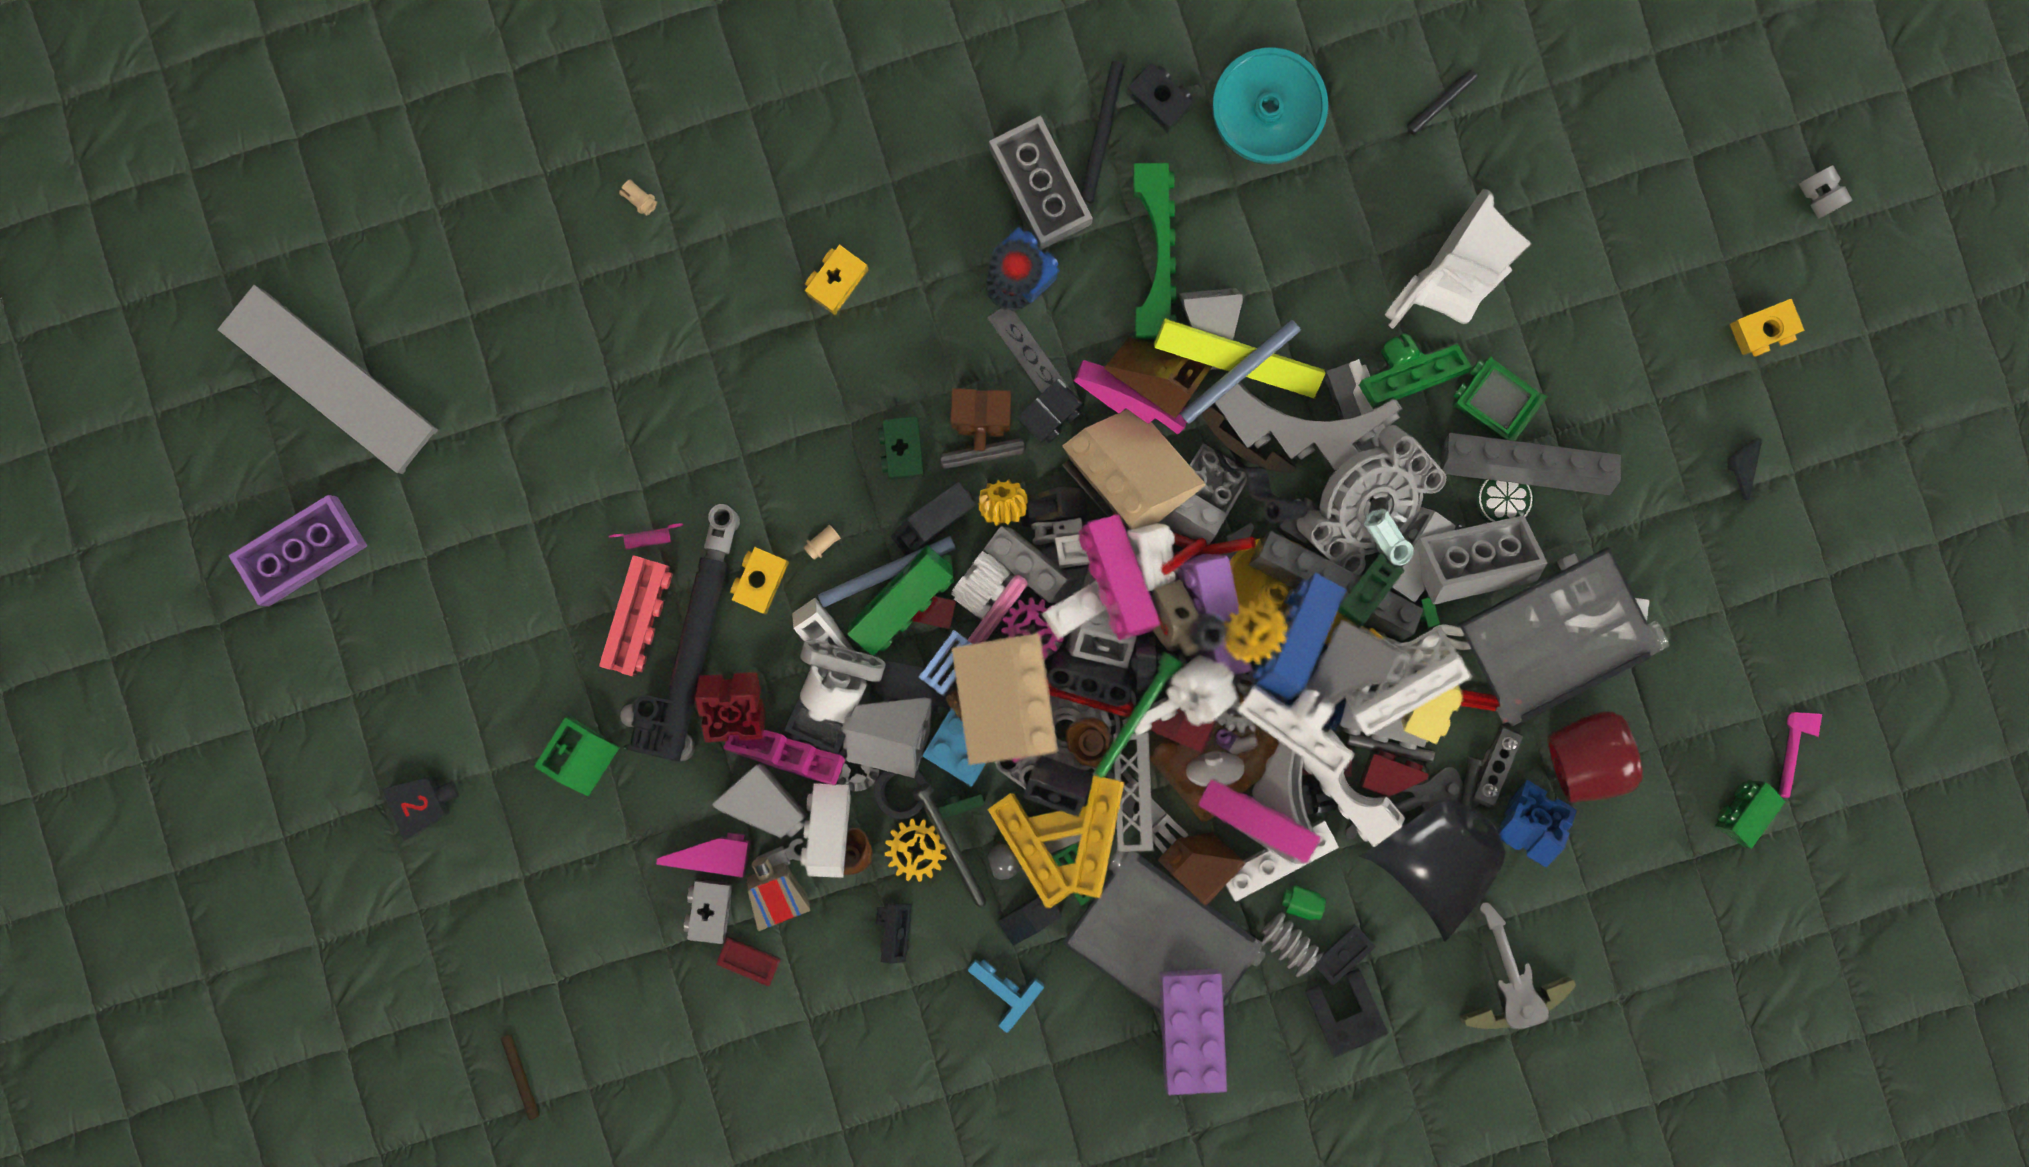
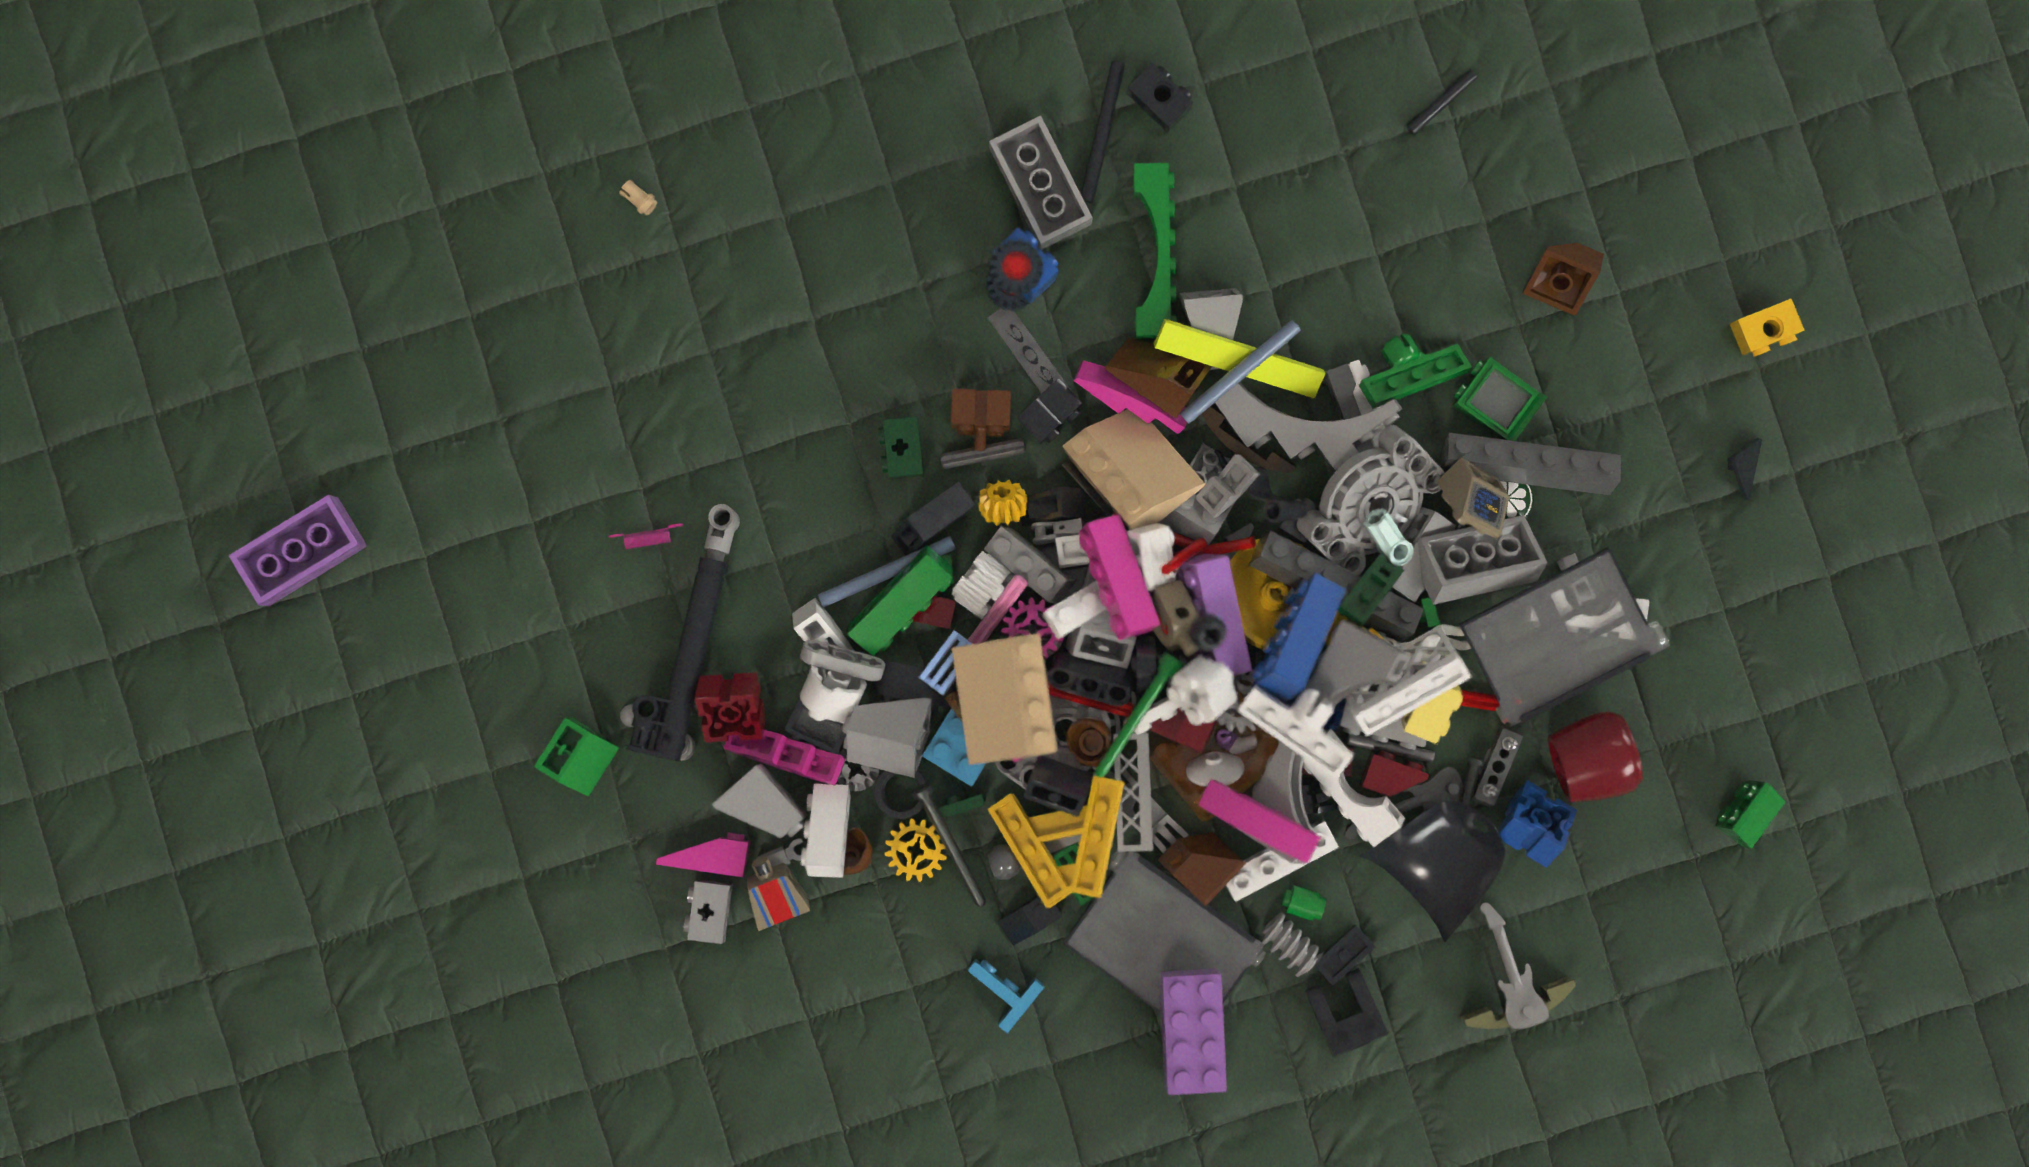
light grey tile [217,285,438,475] -> none
black torso [382,777,459,840] -> none
dark brown bar [500,1034,540,1120] -> none
coral brick [599,555,672,676] -> none
dark red tile [716,937,781,987] -> none
yellow brick [730,547,789,614] -> none
tan pin [803,525,841,560] -> none
yellow brick [805,244,869,315] -> none
black hinge [876,903,912,963] -> none
teal dish [1212,48,1328,164] -> none
yellow gear [1224,601,1288,664] -> none
white piece [1385,189,1531,329] -> none
dark pink piece [1779,712,1822,798] -> none
light grey wheel [1799,165,1853,219] -> none
none -> light grey slope [1195,454,1260,517]
none -> dark tan slope [1437,458,1510,539]
none -> reddish brown slope [1522,243,1604,316]

